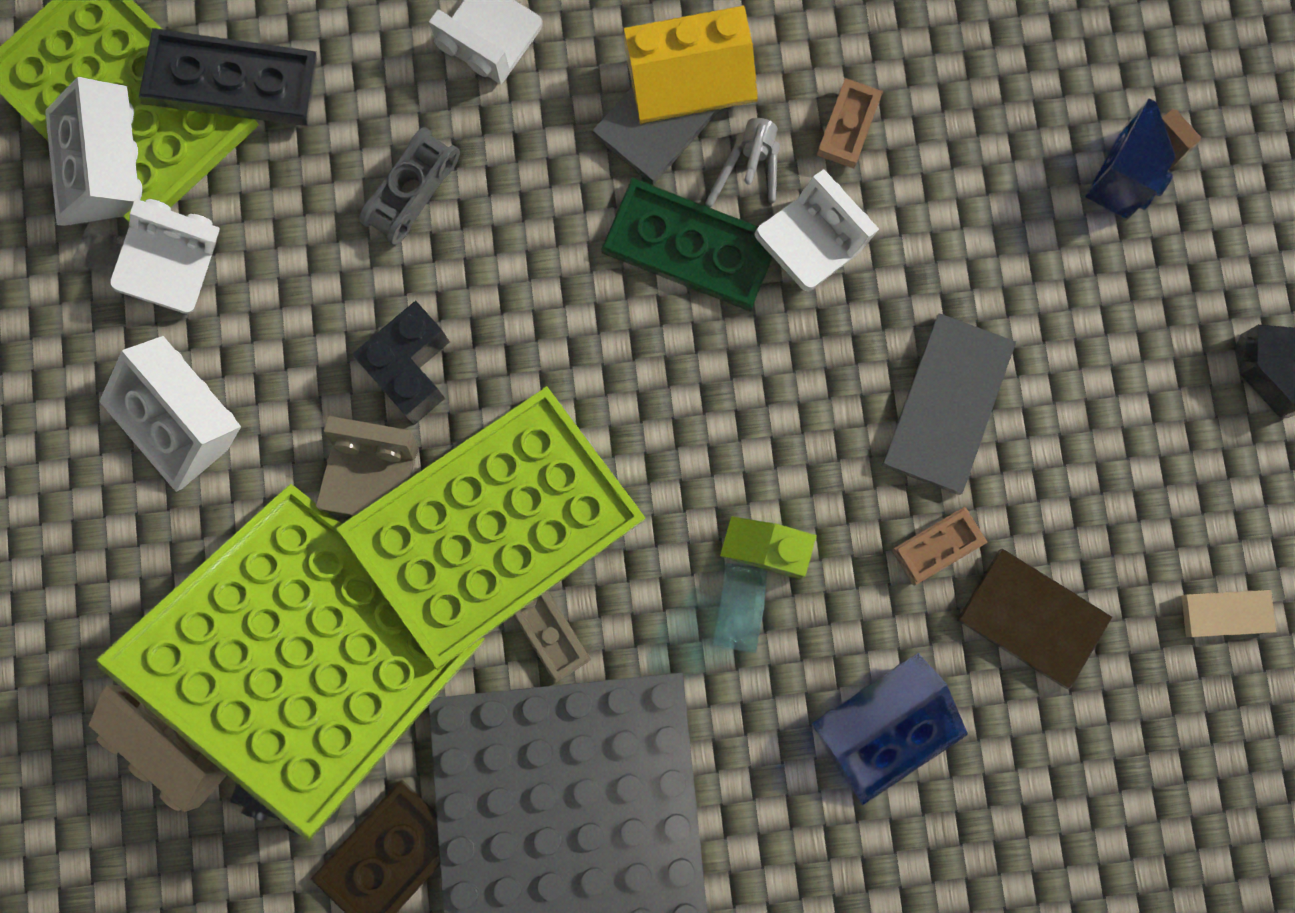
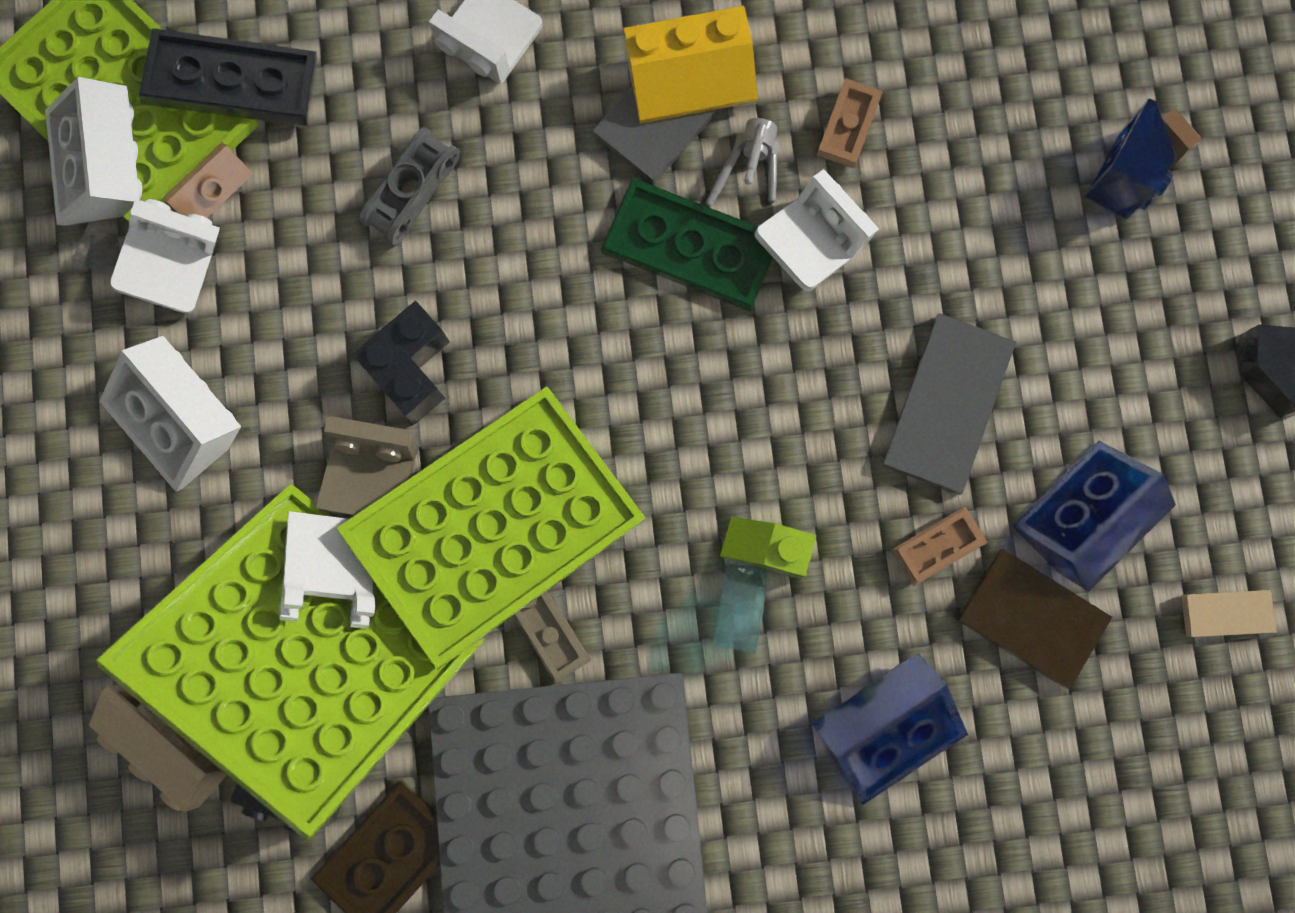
none -> medium nougat plate [163,142,253,218]
none -> white flag [279,511,375,629]
none -> clear blue slope [1013,441,1176,592]

